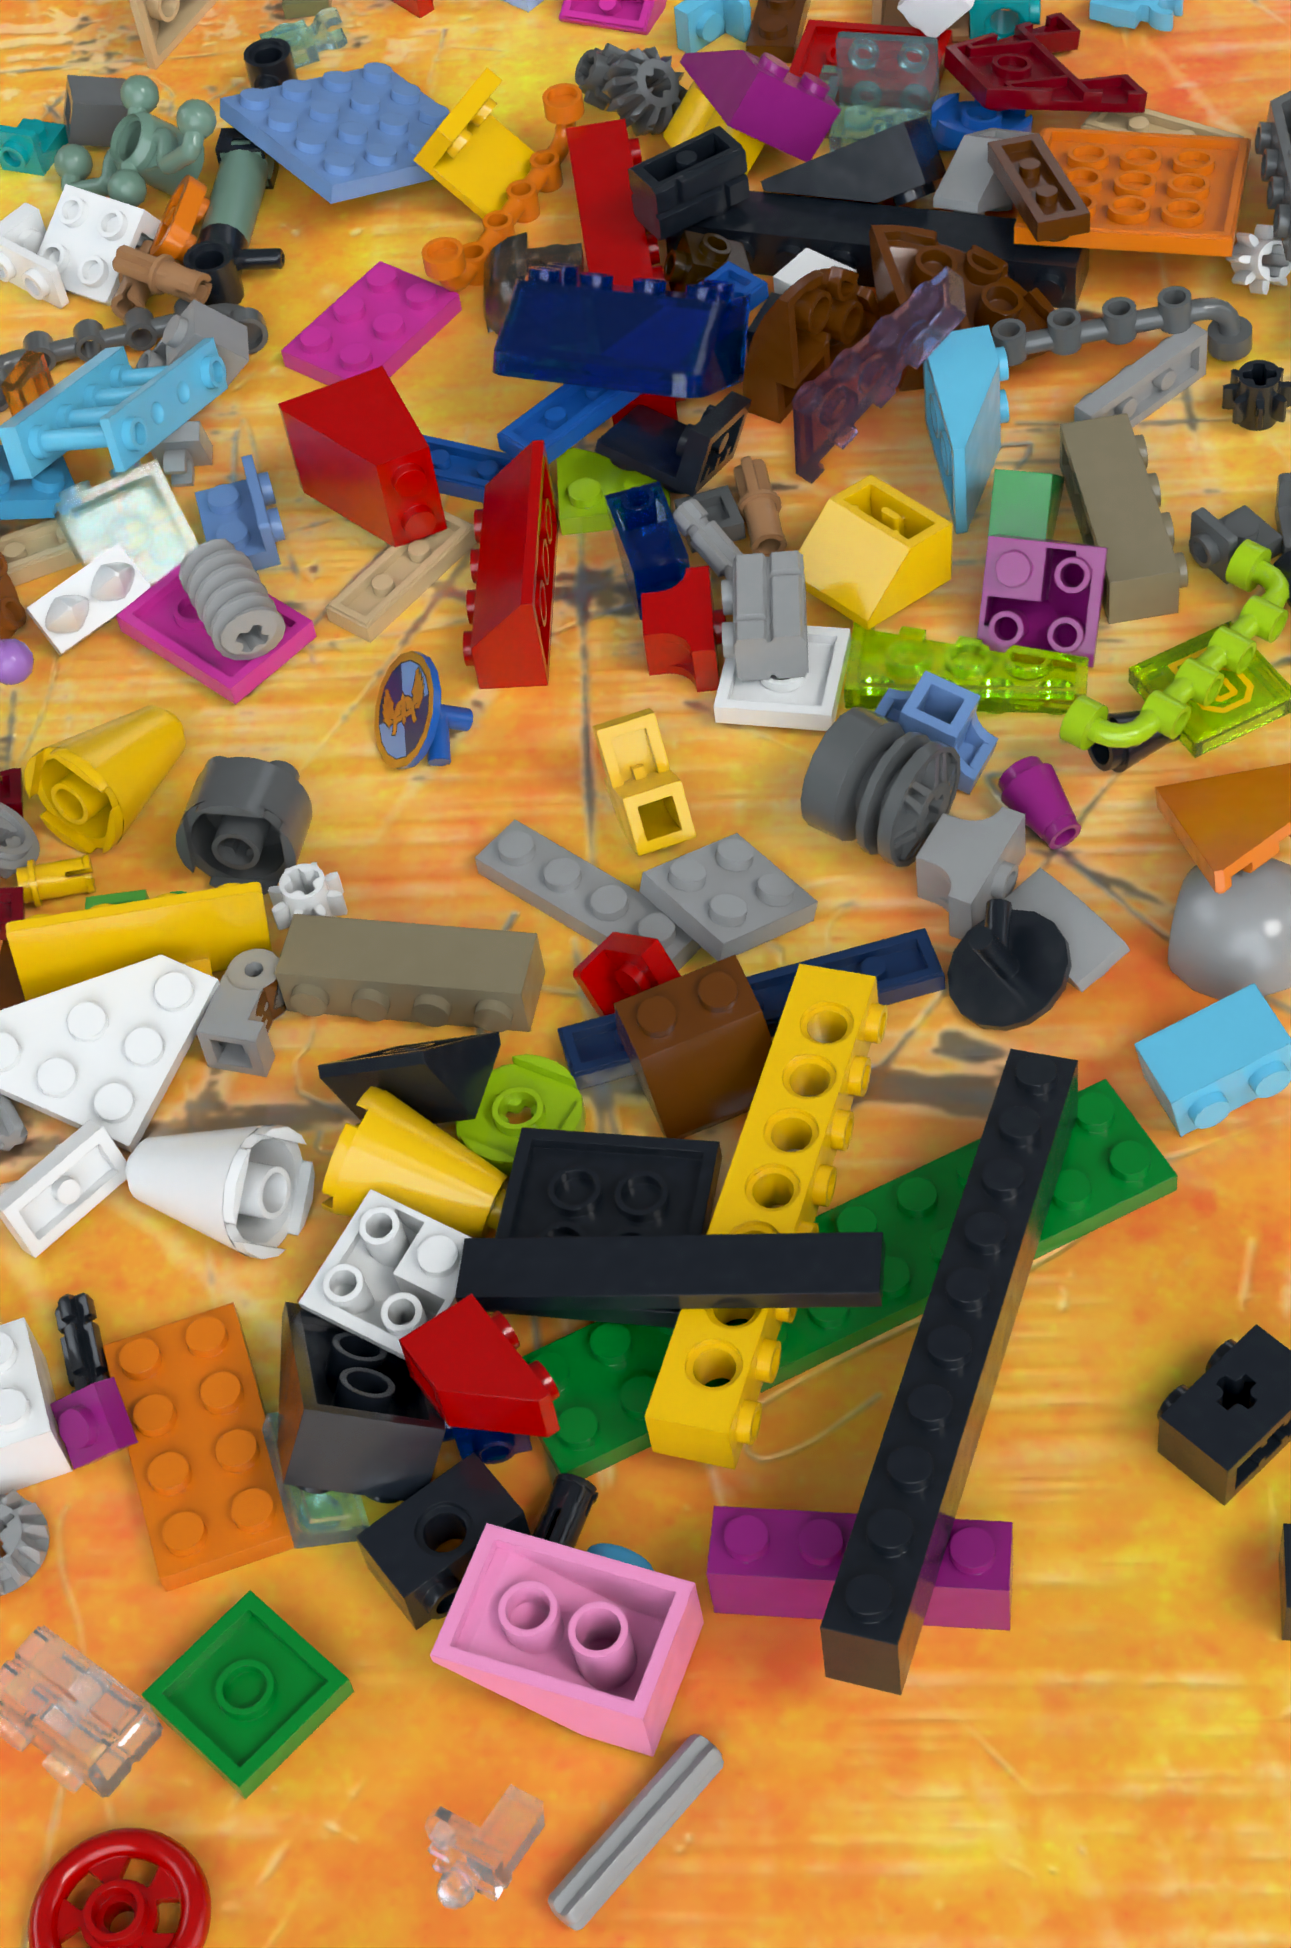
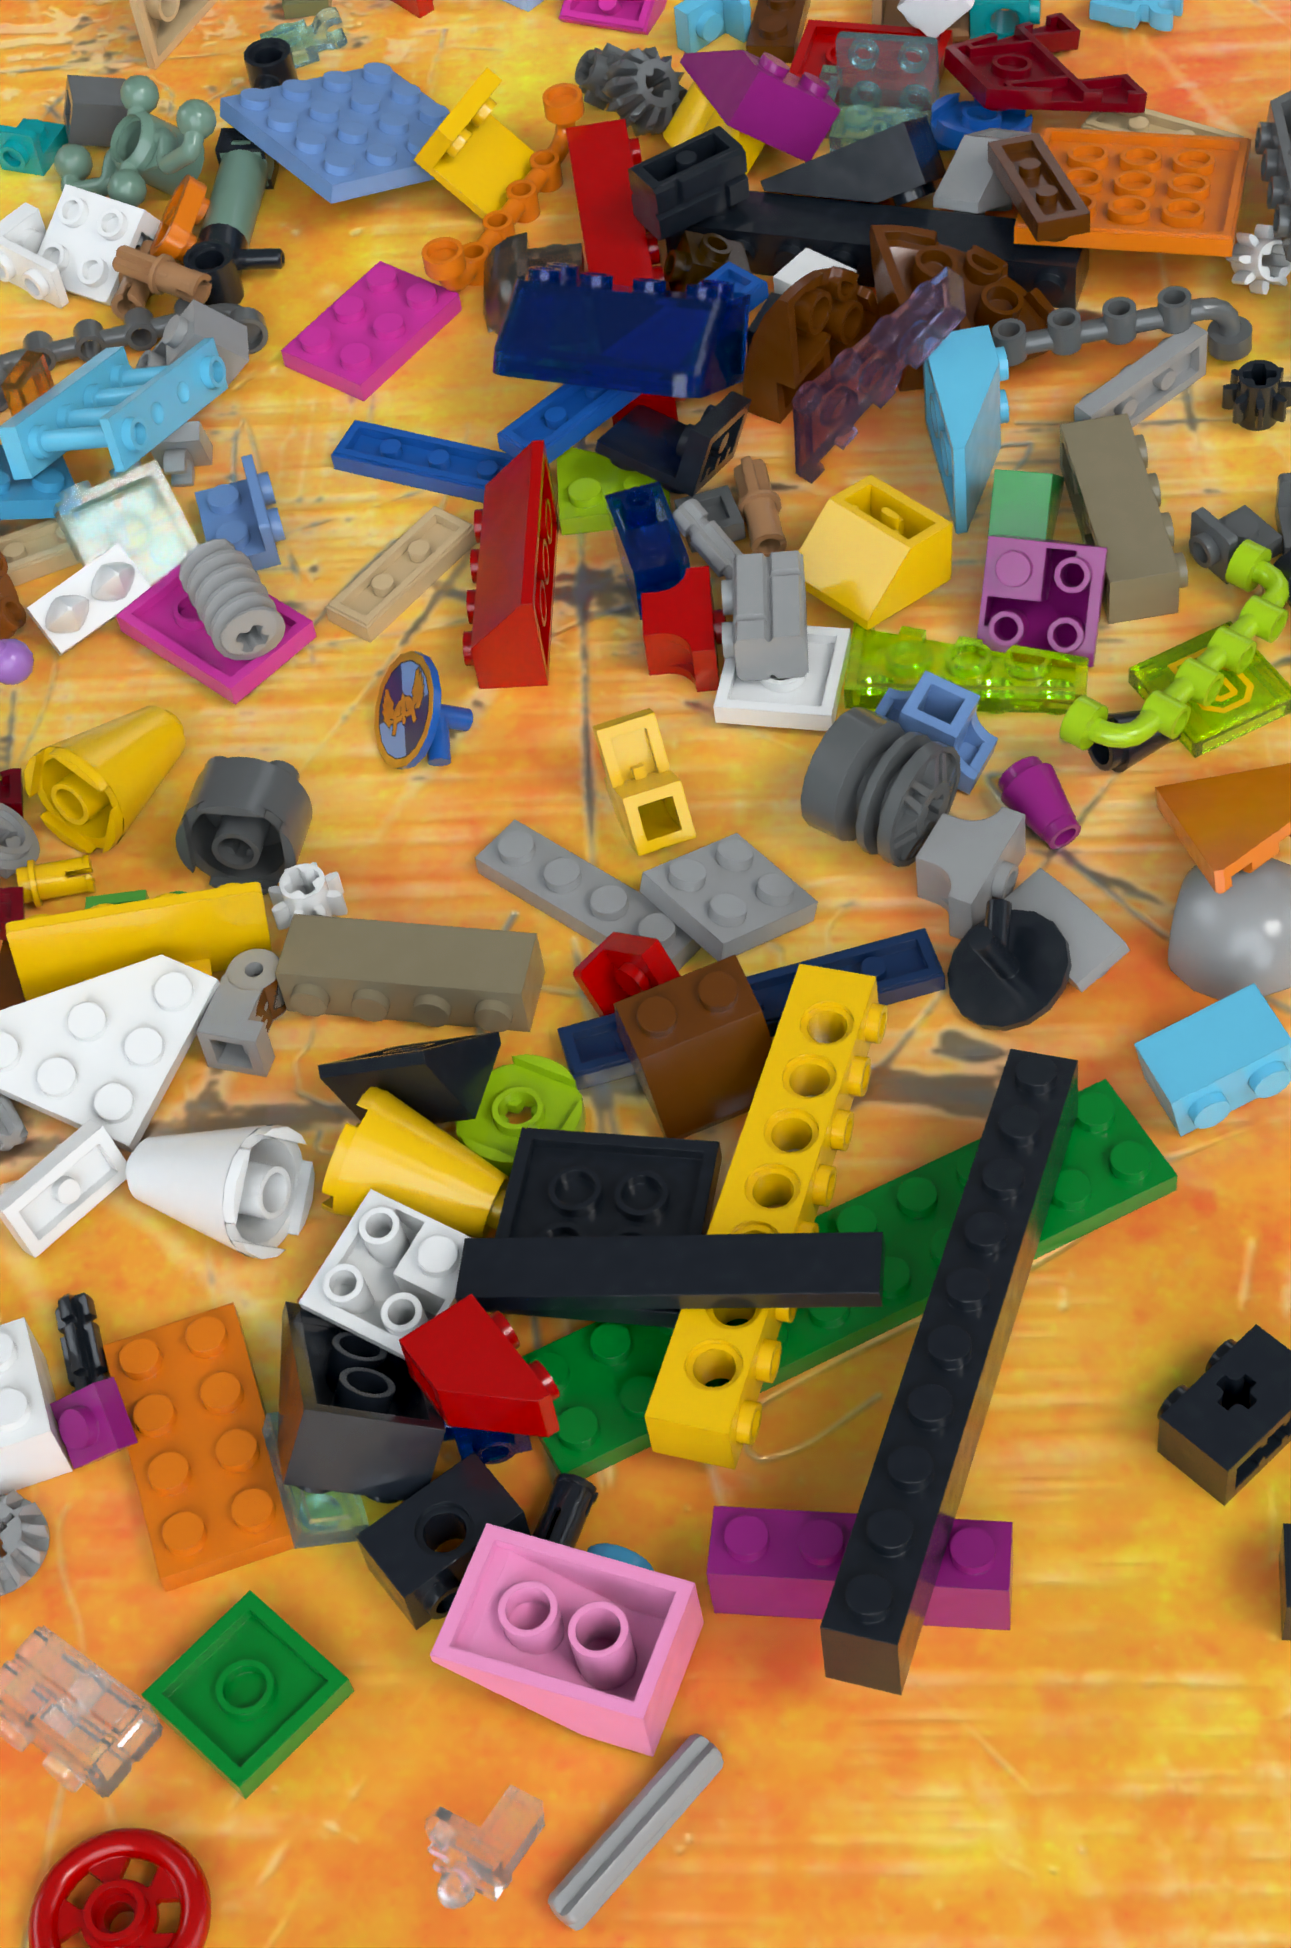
red slope [278,366,447,548] -> none

